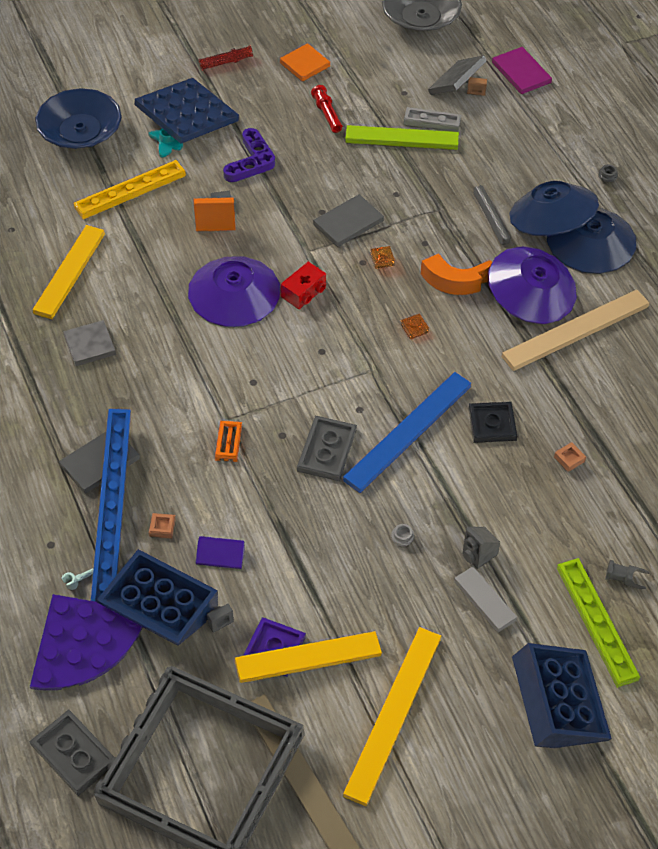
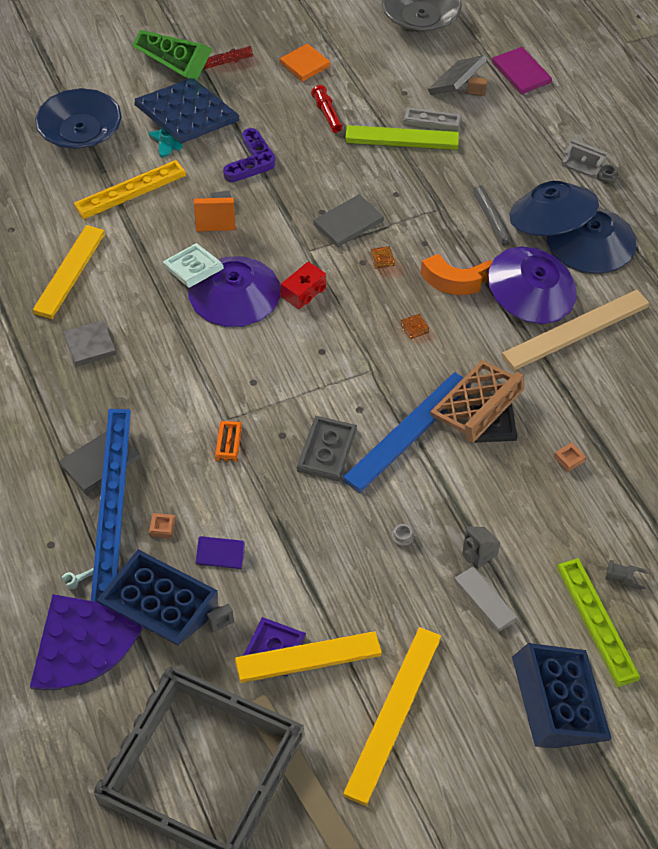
dark grey tile [29,710,114,796] -> none
none -> bright green wedge [132,30,212,80]
none -> light aqua tile [163,243,224,288]
none -> medium nougat fence [430,360,524,443]
none -> light grey hinge [562,139,608,179]

